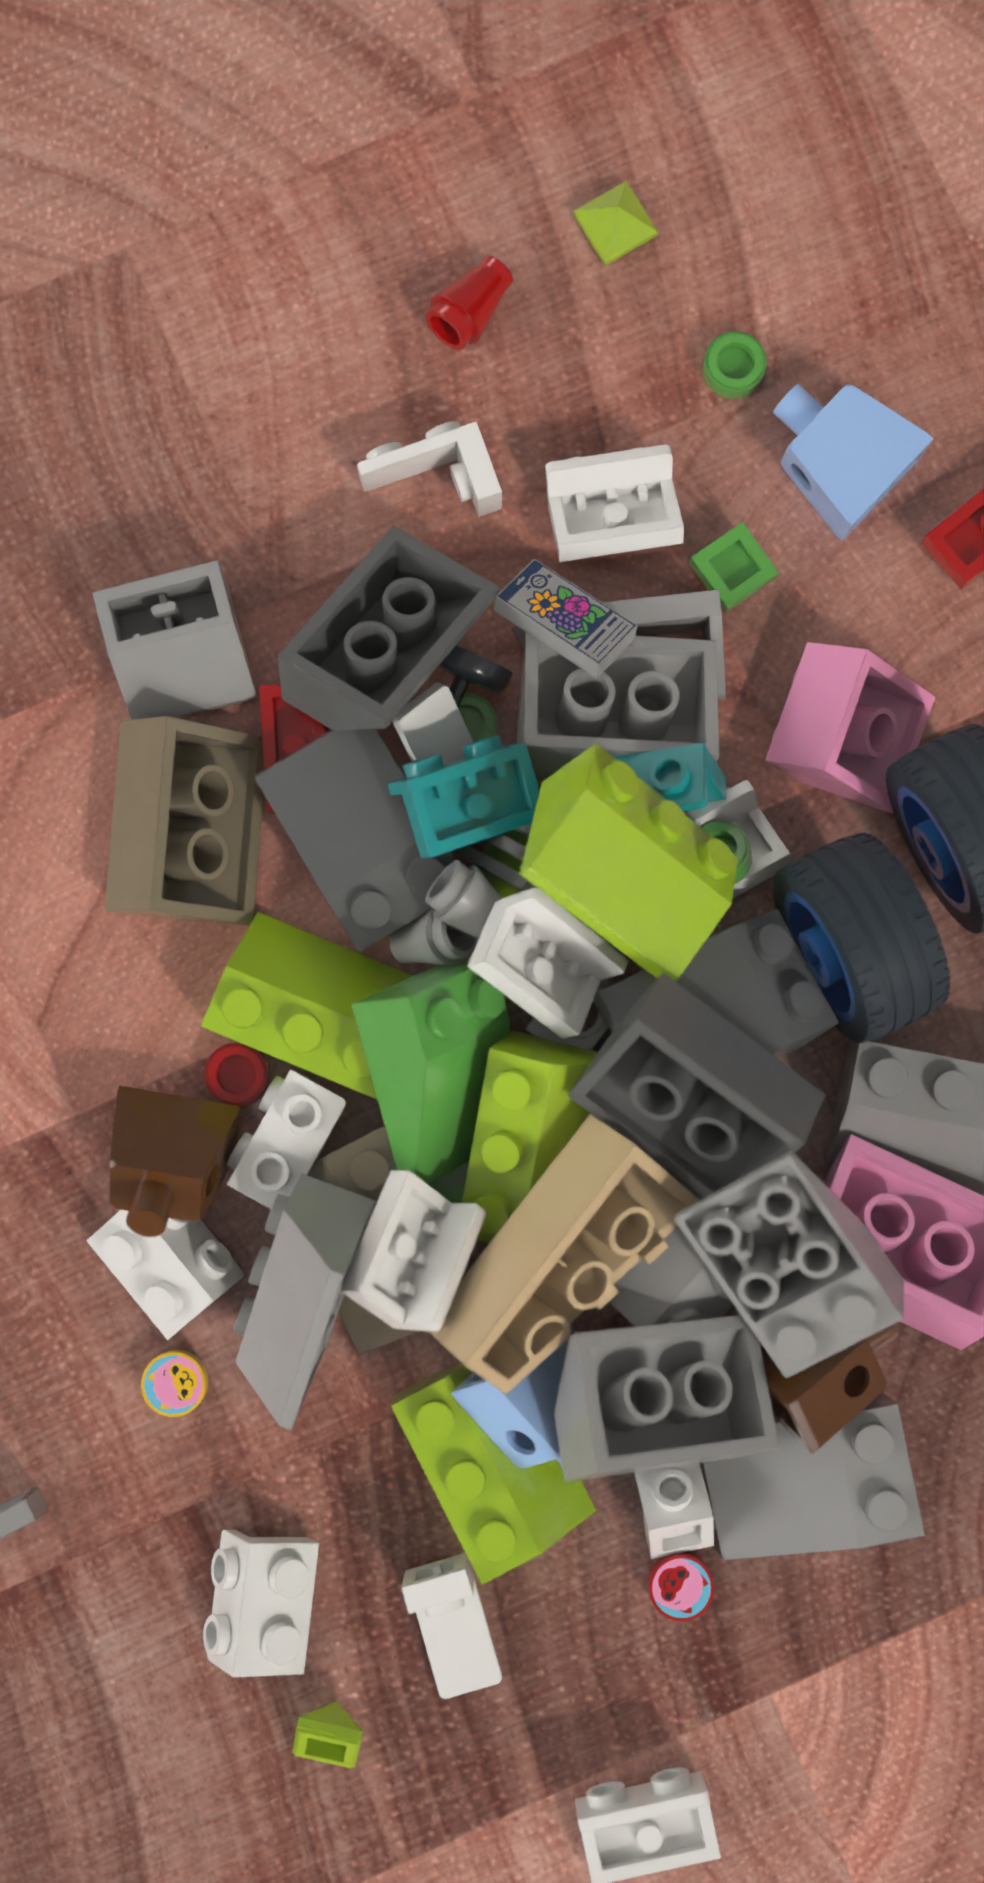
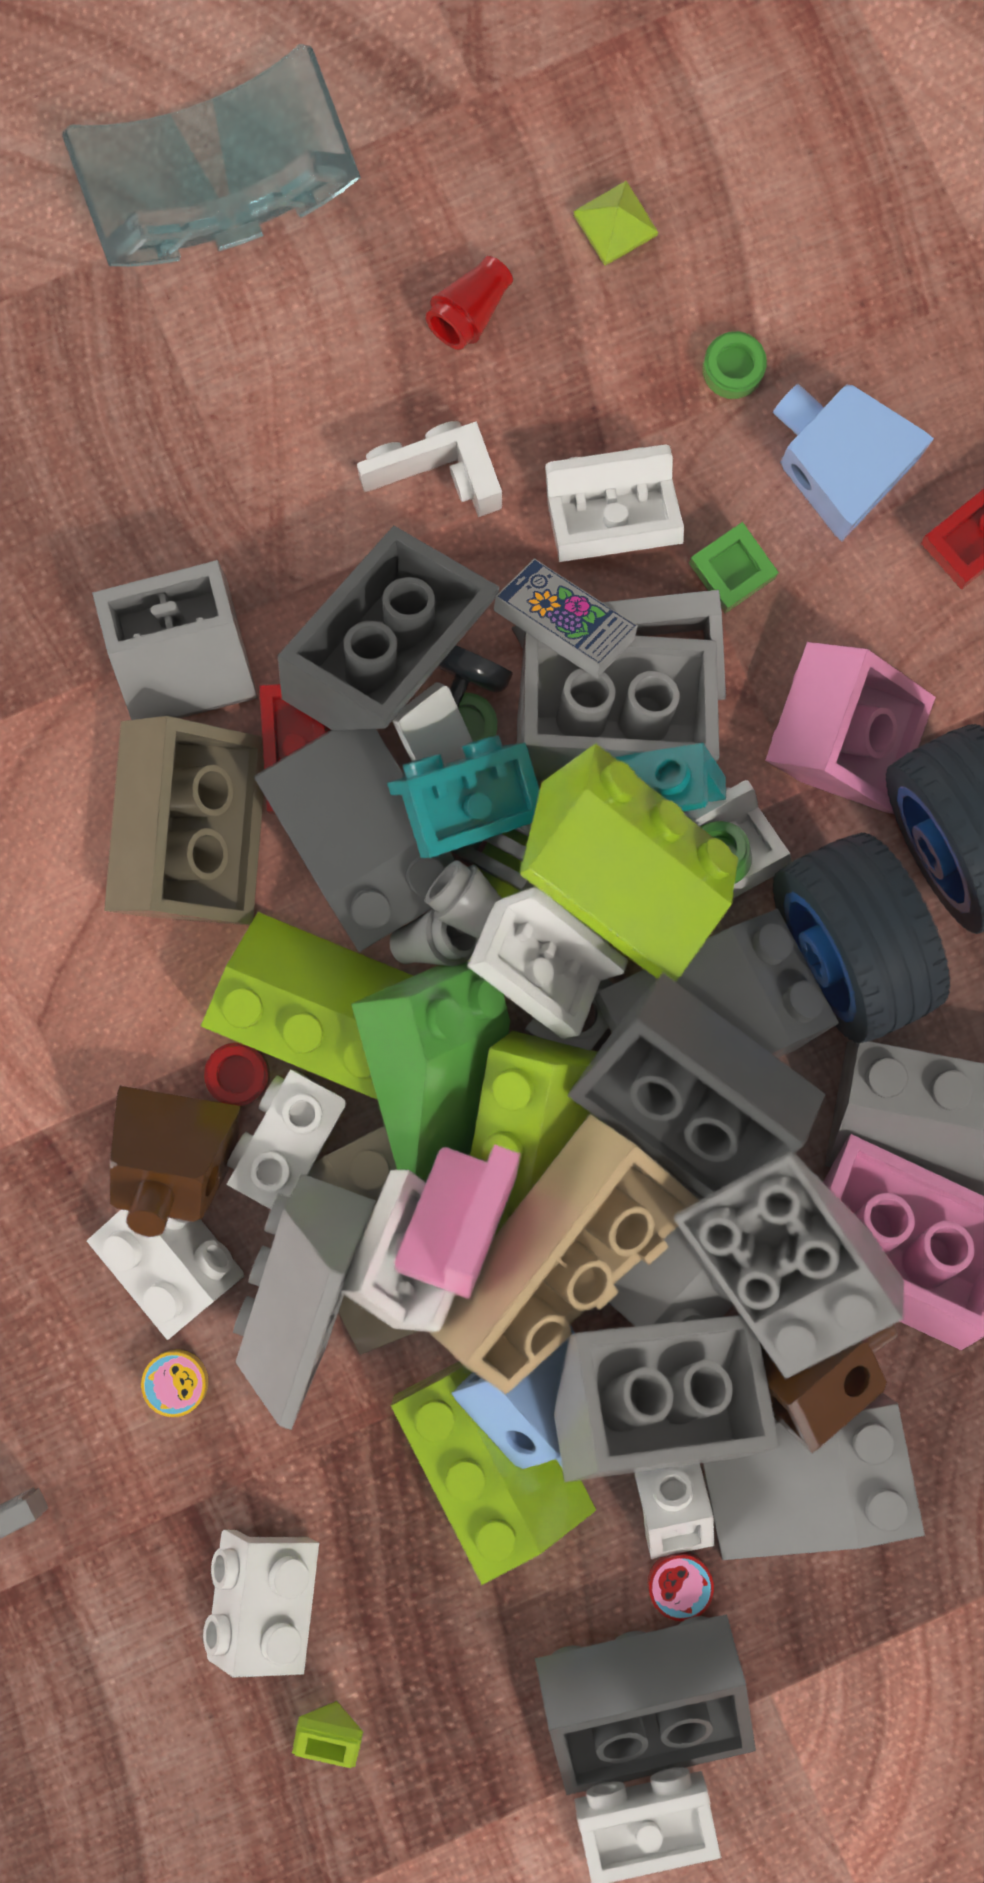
white bracket [401,1553,502,1699] -> none
none -> clear light blue panel [62,44,361,267]
none -> bright pink panel [394,1144,520,1299]
none -> dark grey slope [535,1614,756,1795]

